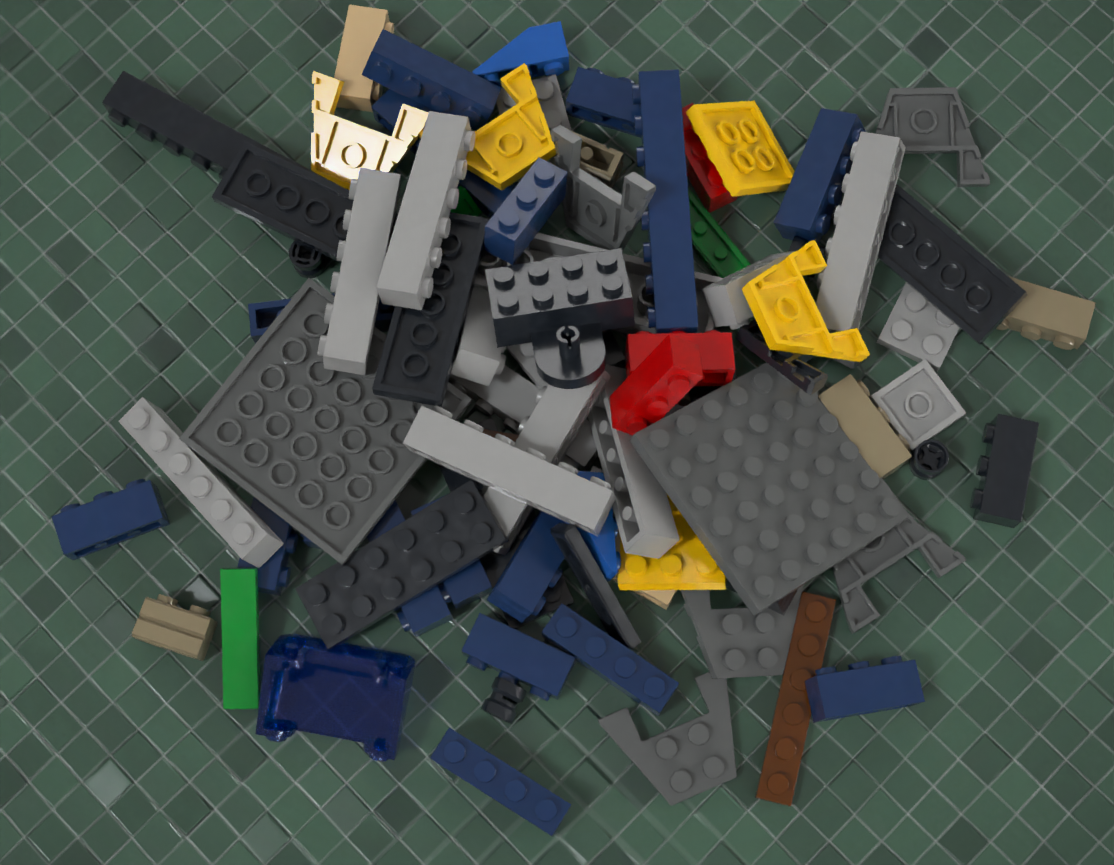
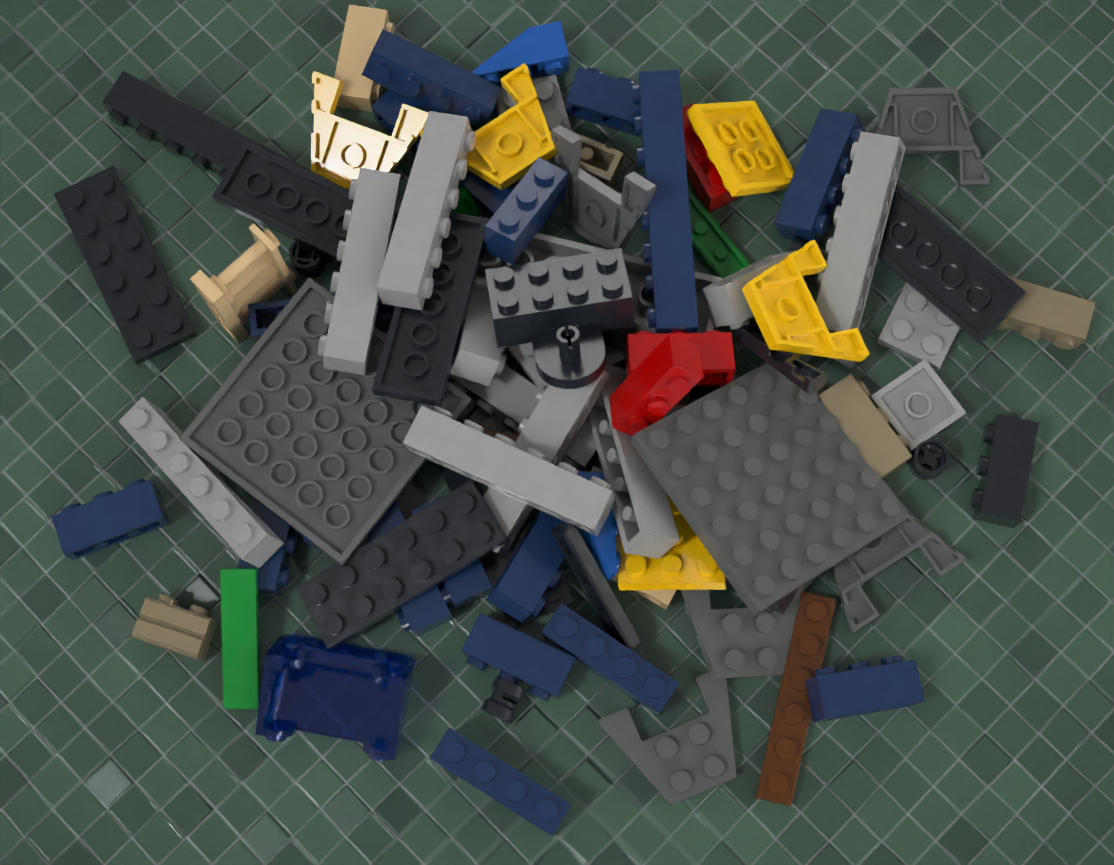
none -> black plate [54,166,197,365]
none -> tan fence [190,223,298,344]

